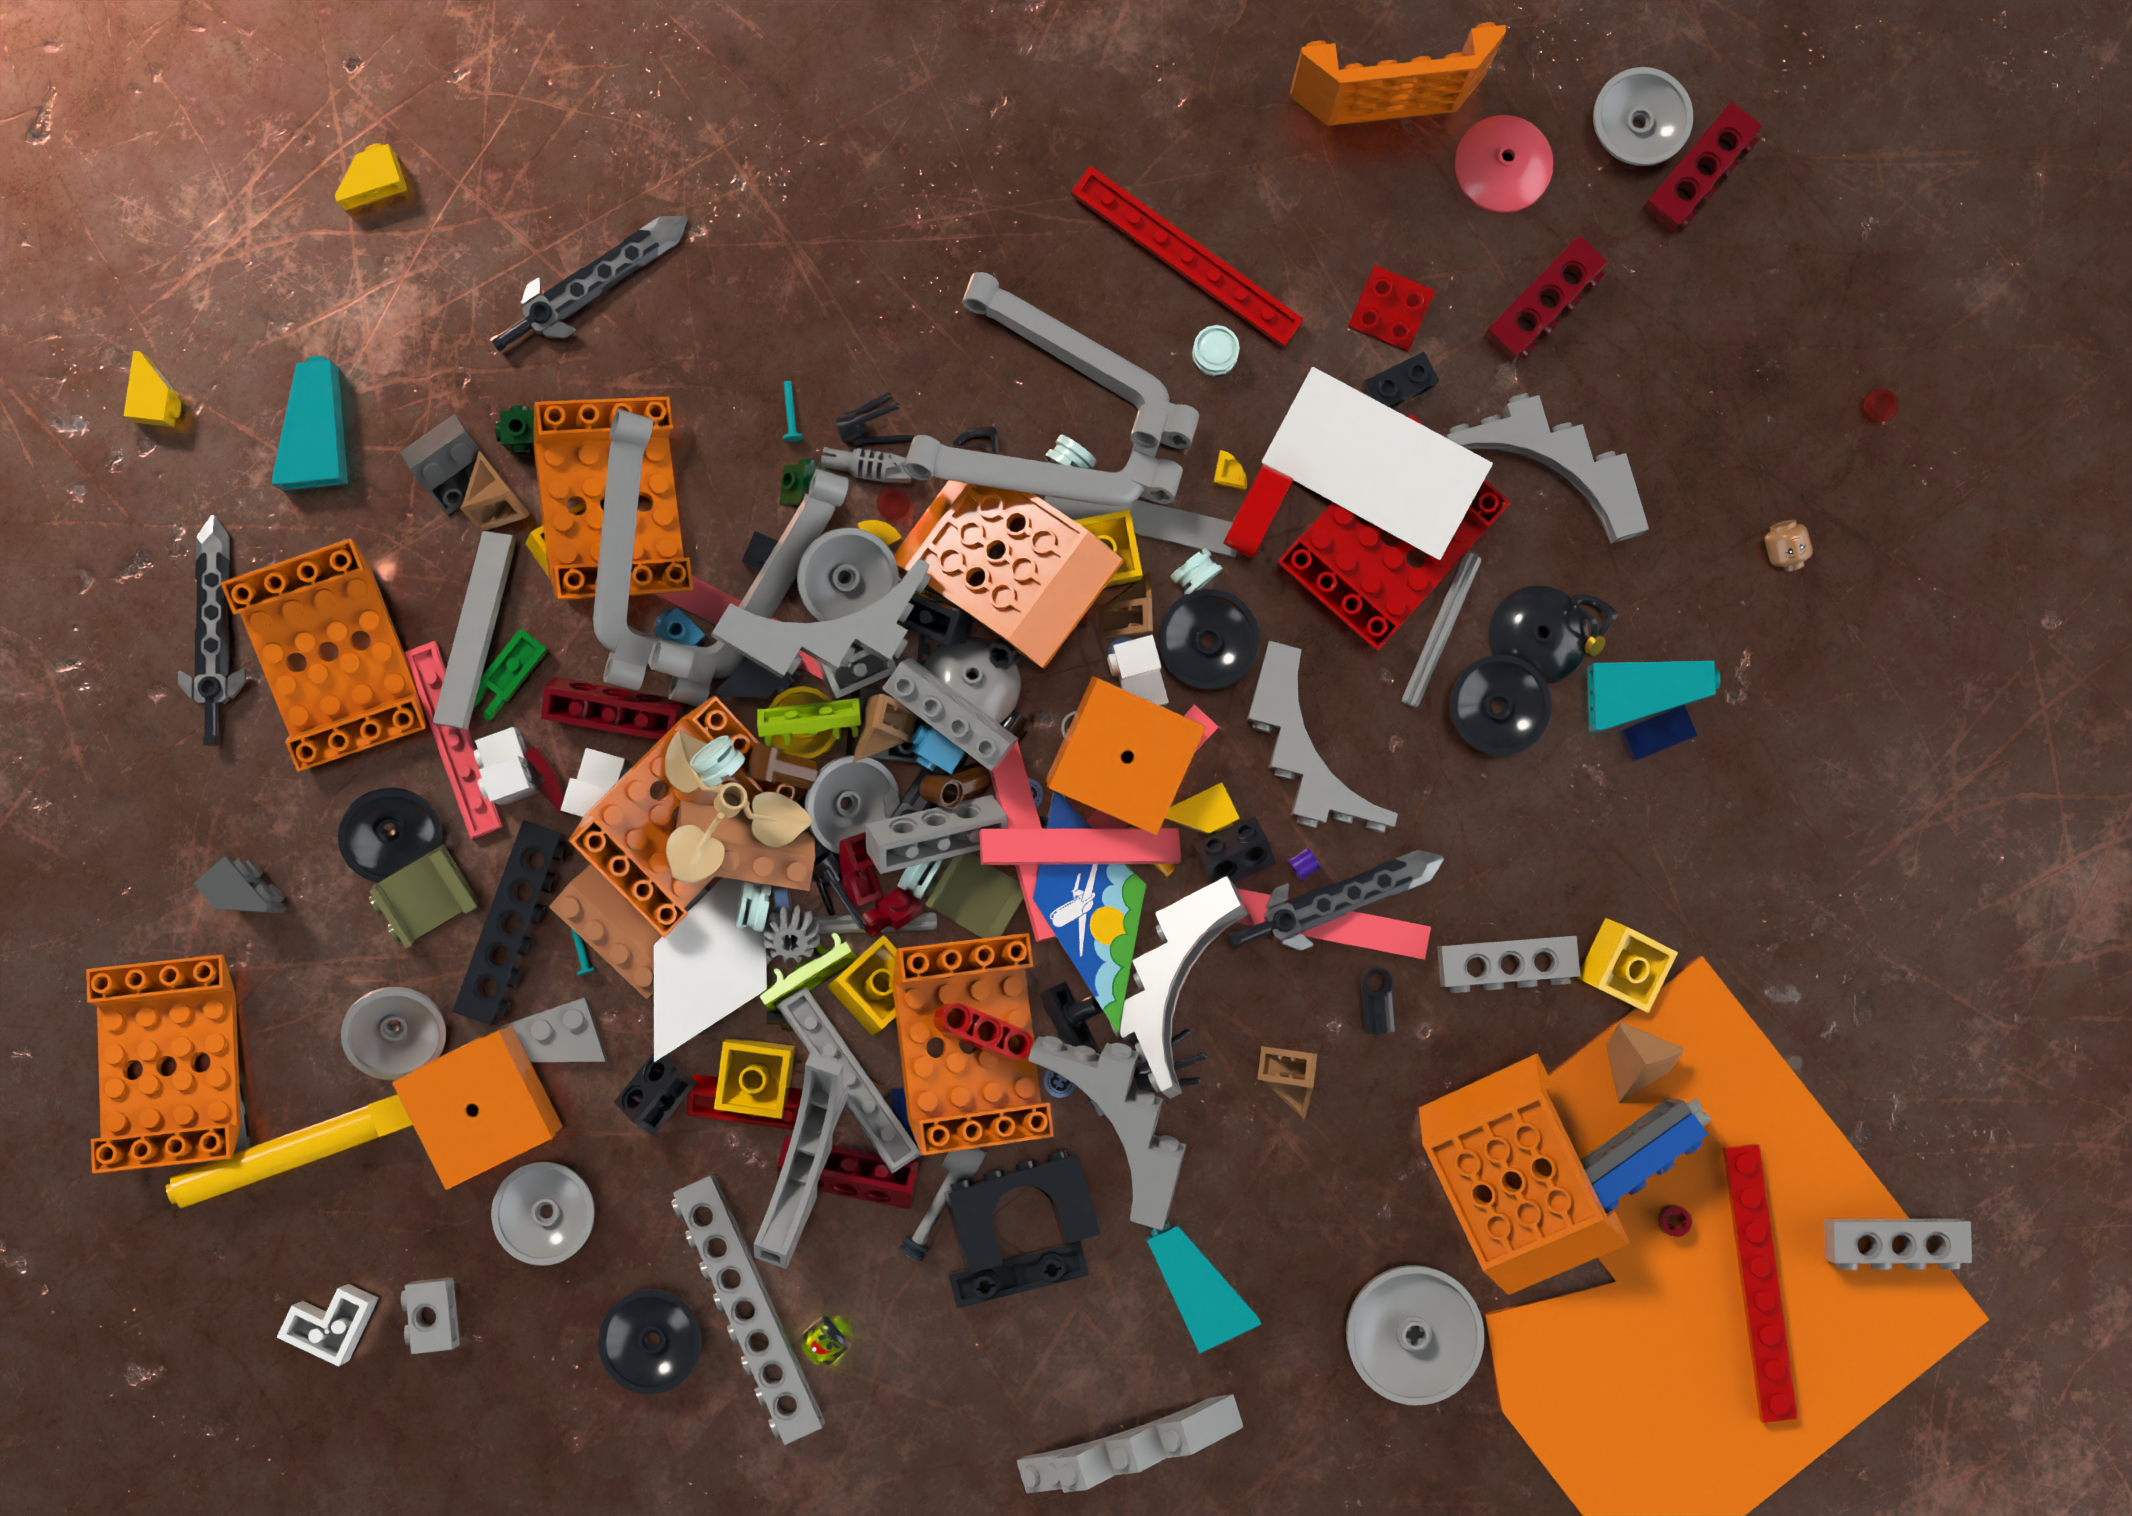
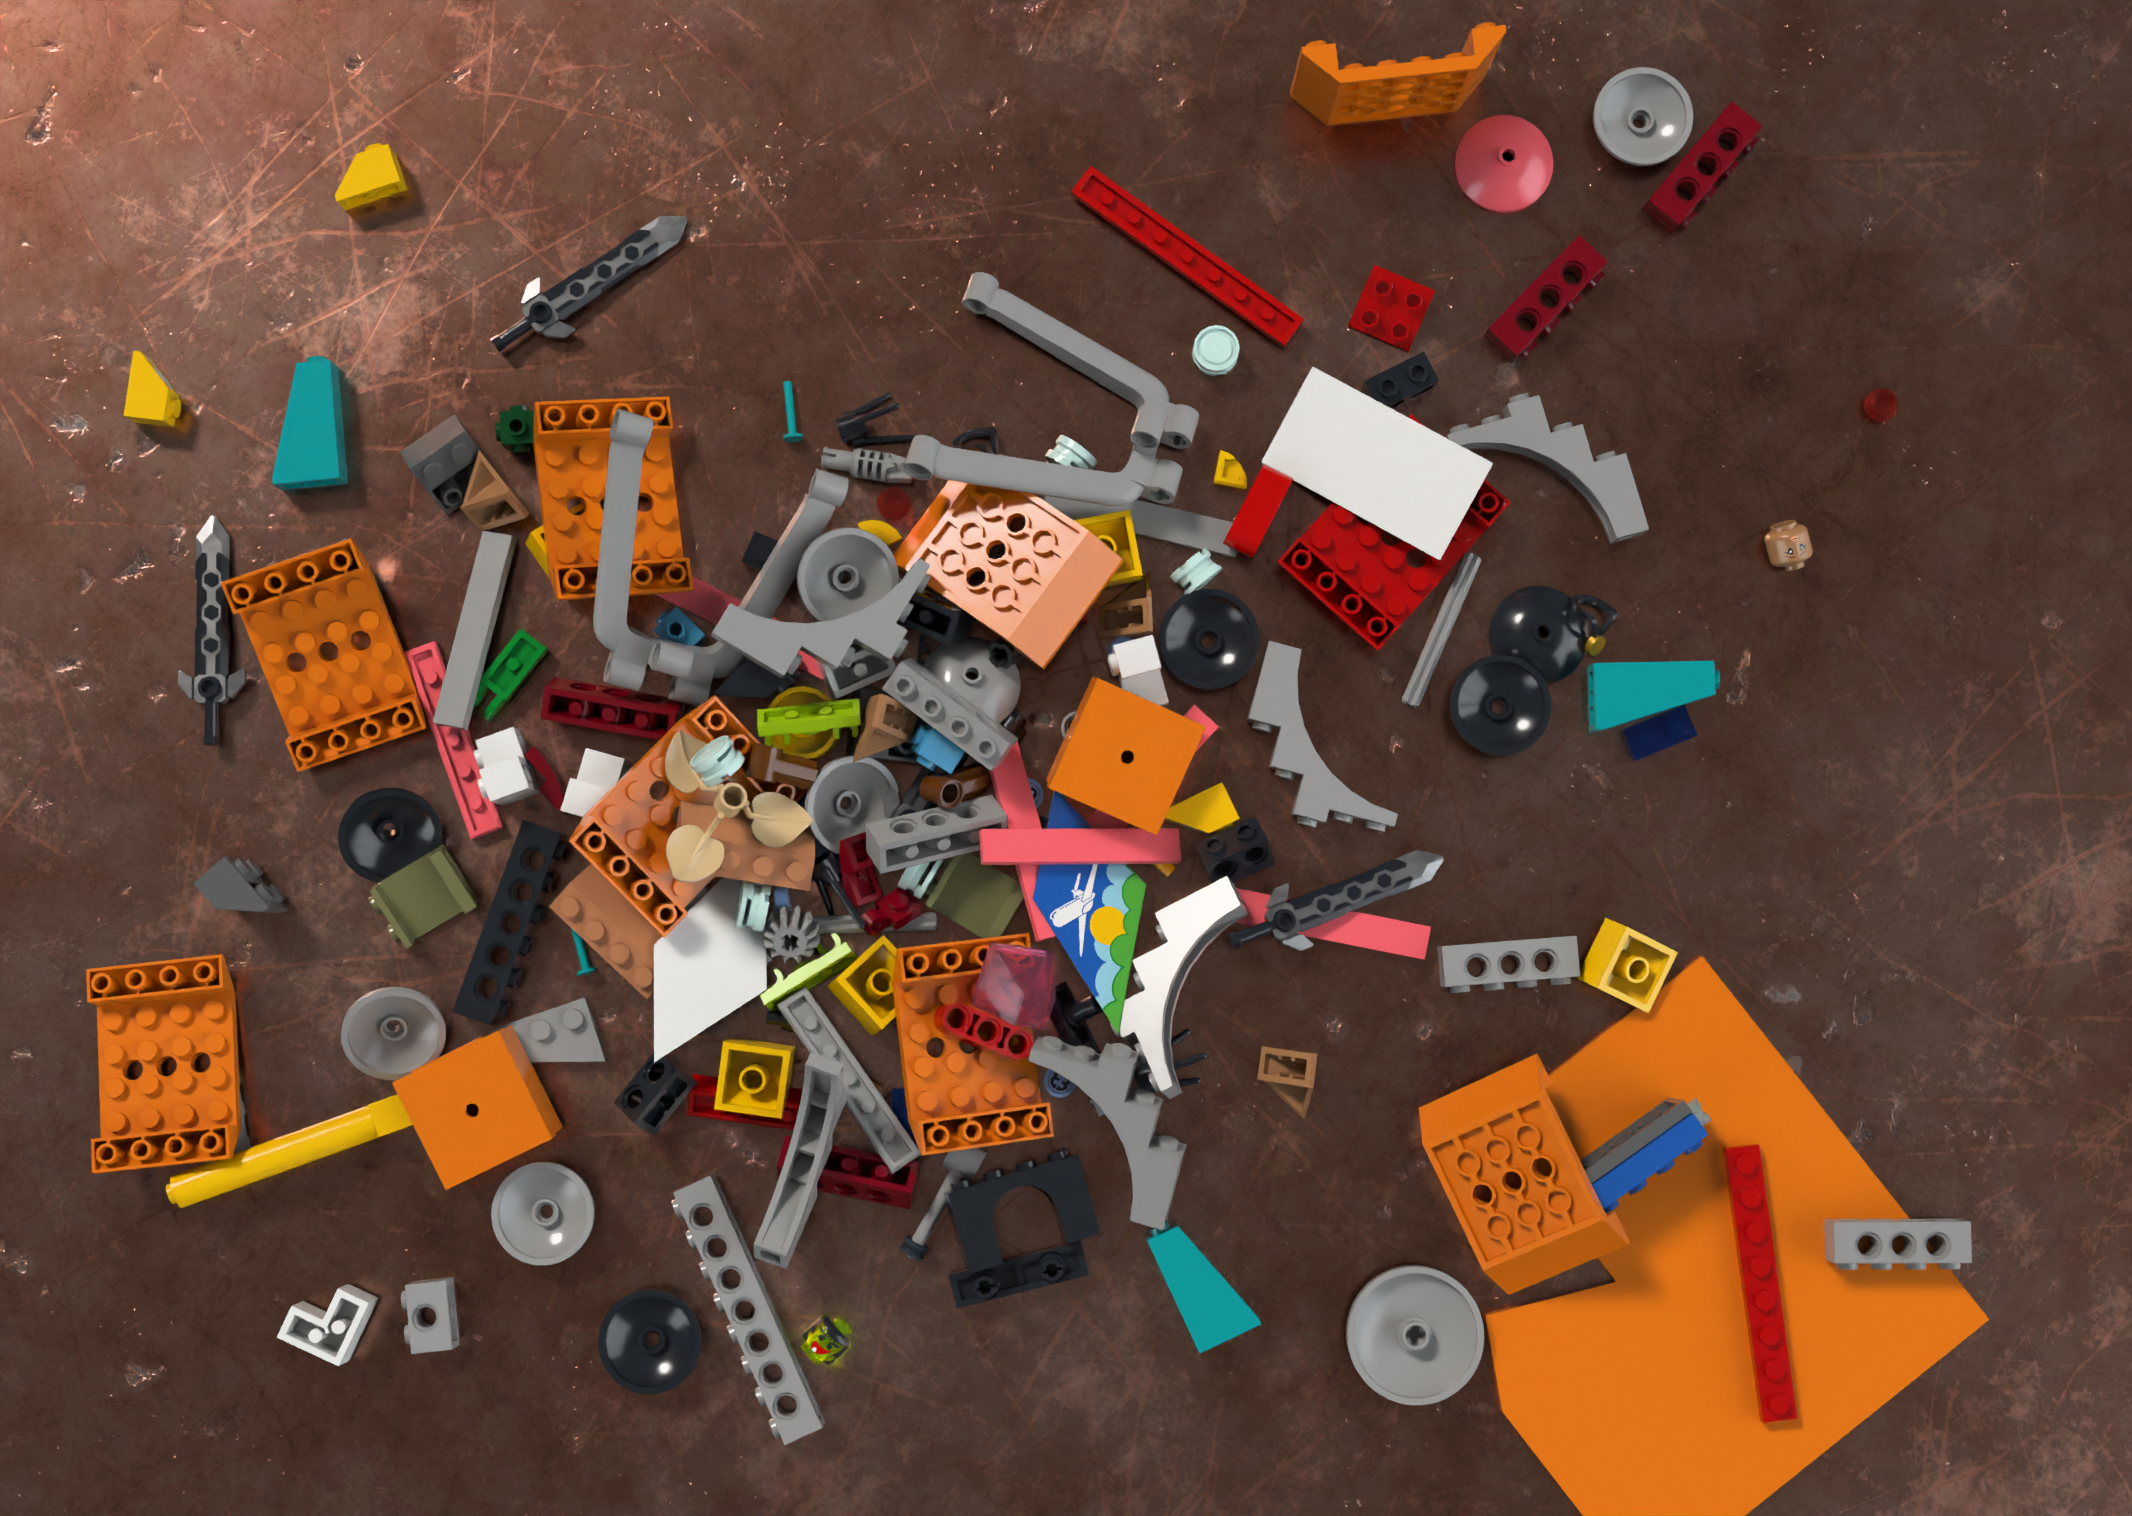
dark green brick [779,459,831,509] -> none
light grey arch [1016,1394,1243,1493] -> none
dark purple axle [1287,847,1322,882] -> none
black piece [1358,966,1395,1034] -> none
medium nougat slope [1606,1022,1684,1103] -> none
dark red bush [1658,1205,1692,1237] -> none
none -> clear pink slope [971,942,1056,1030]

